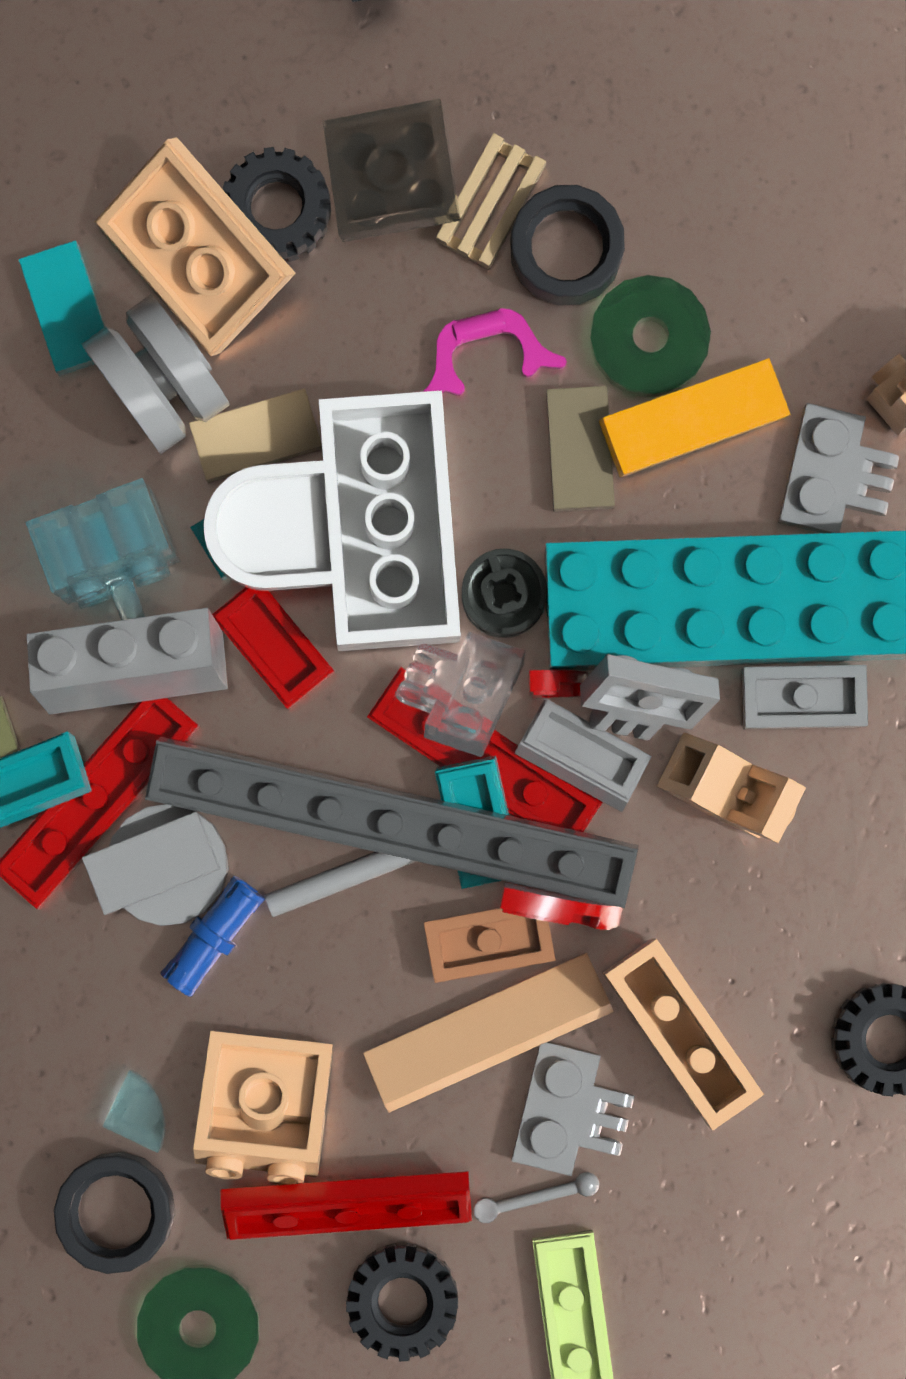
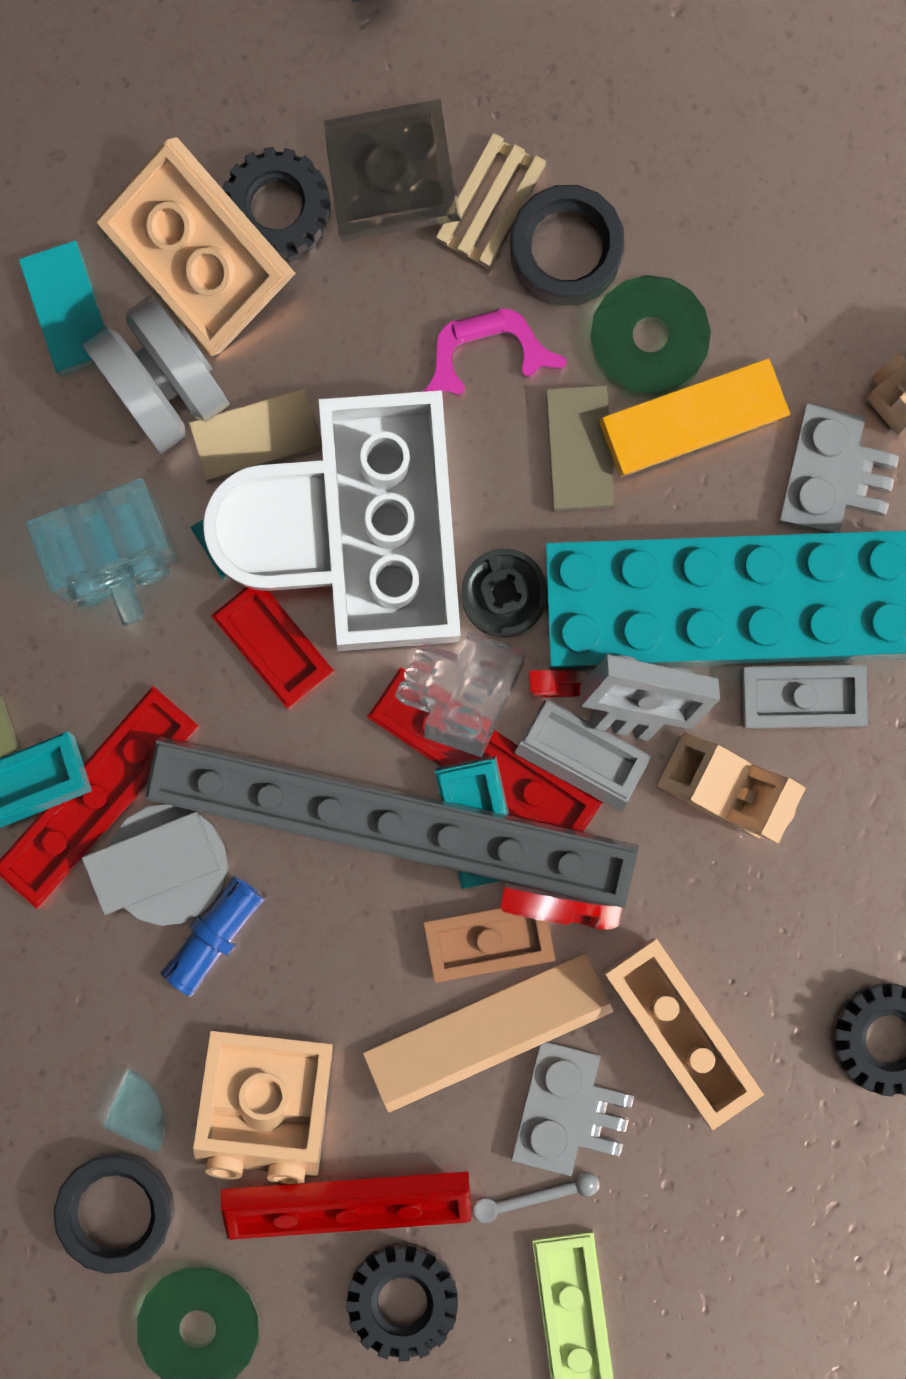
light grey brick [27,608,228,715] -> none
light grey bar [264,852,416,917] -> none

